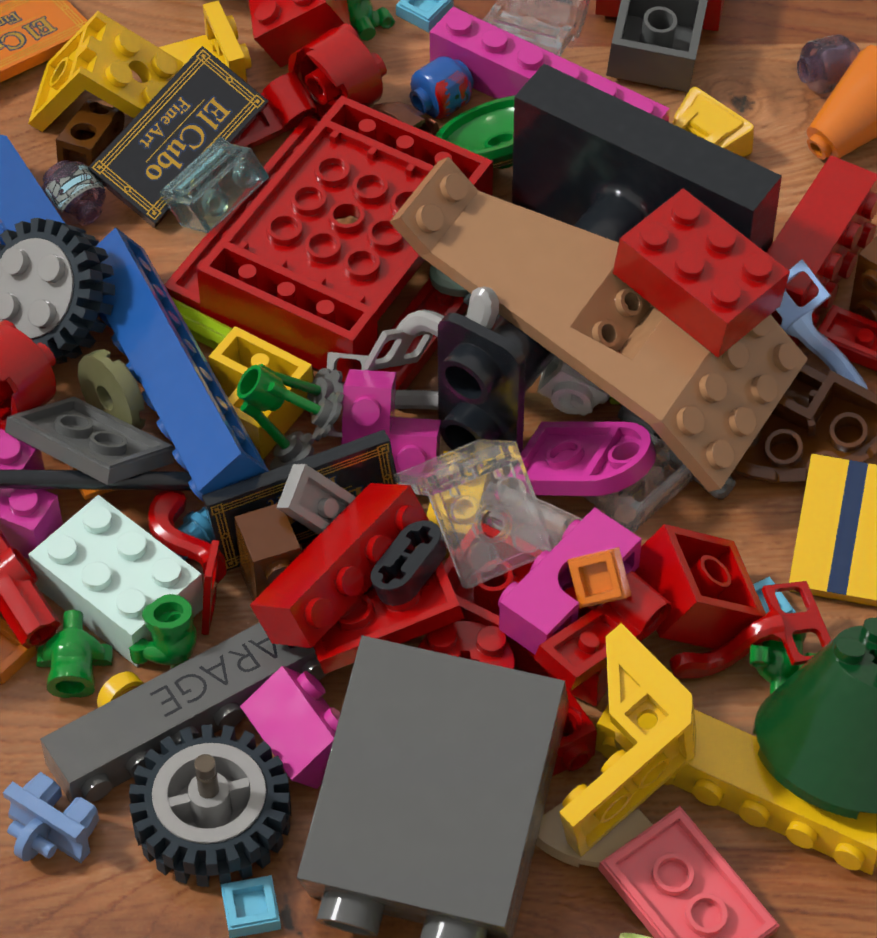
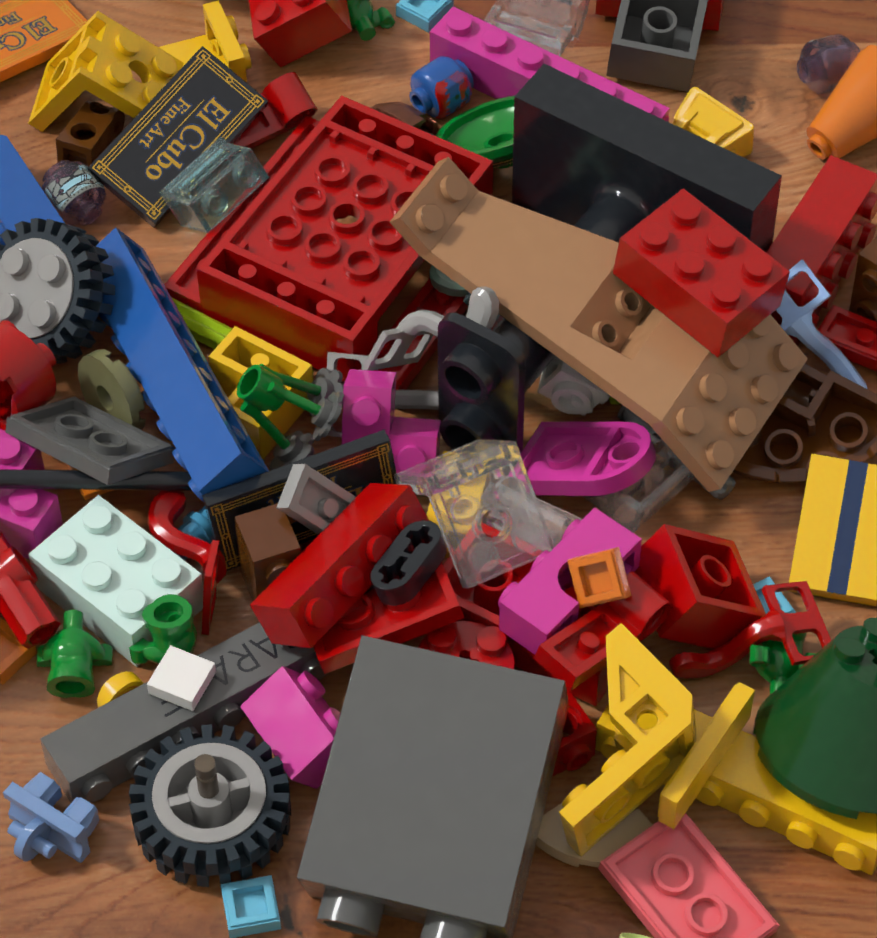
red brick [288,23,387,121] -> none
none -> white tile [147,645,216,711]
none -> yellow tile [658,682,755,829]

